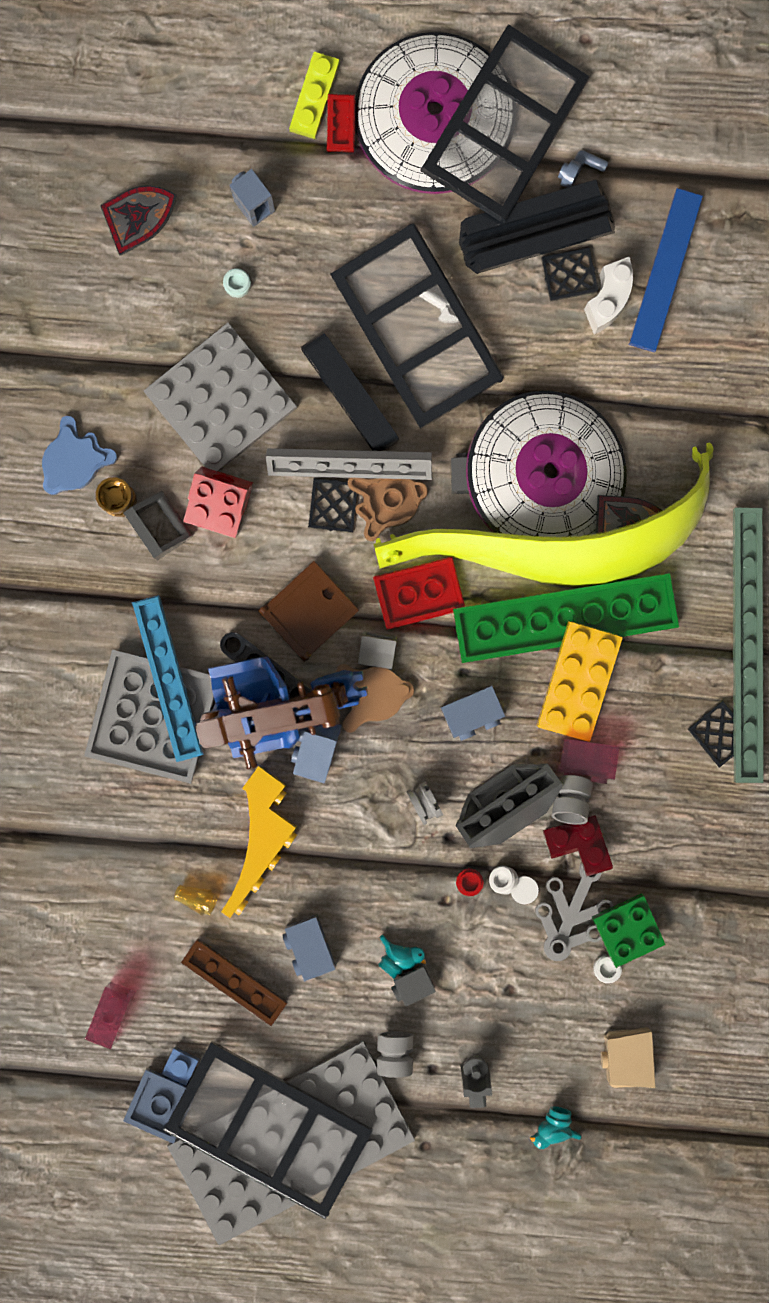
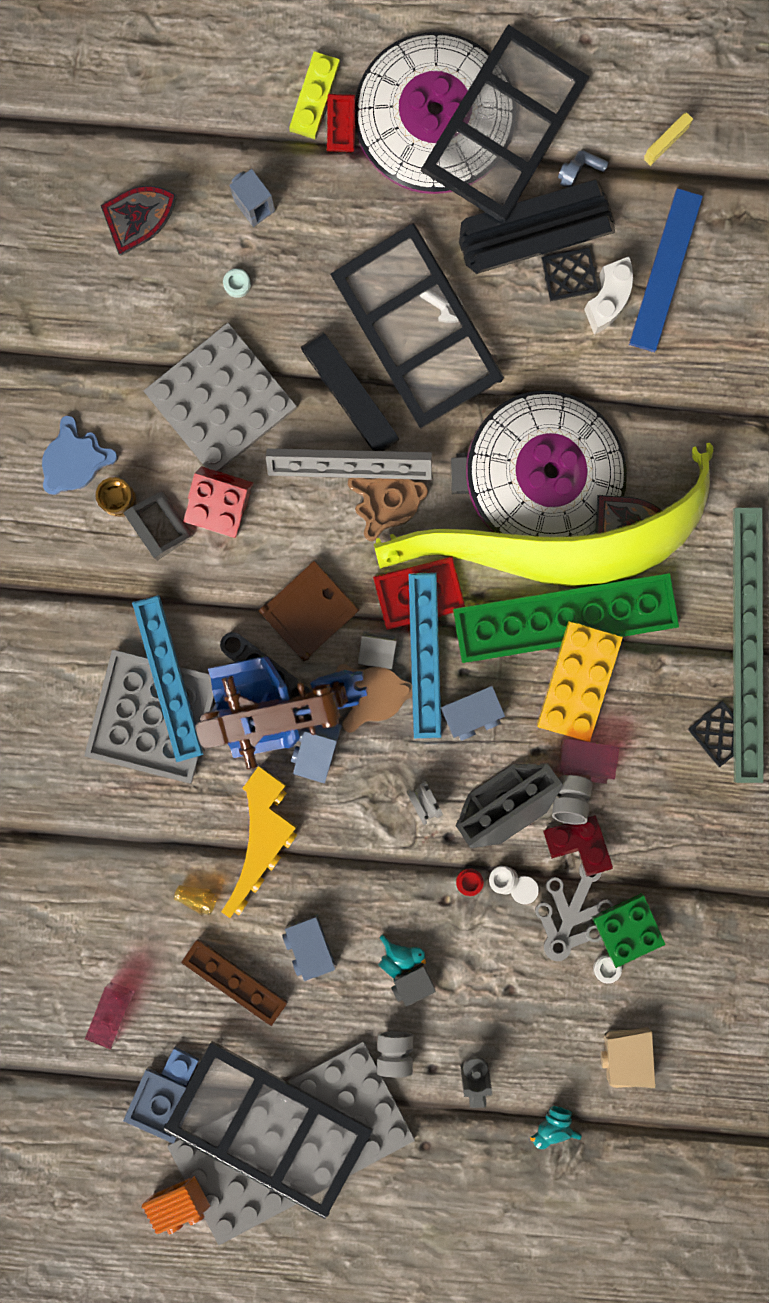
black window [308,479,357,533] -> none
none -> orange brick [142,1176,210,1234]
none -> dark azure tile [408,573,441,739]
none -> light yellow tile [644,113,693,166]

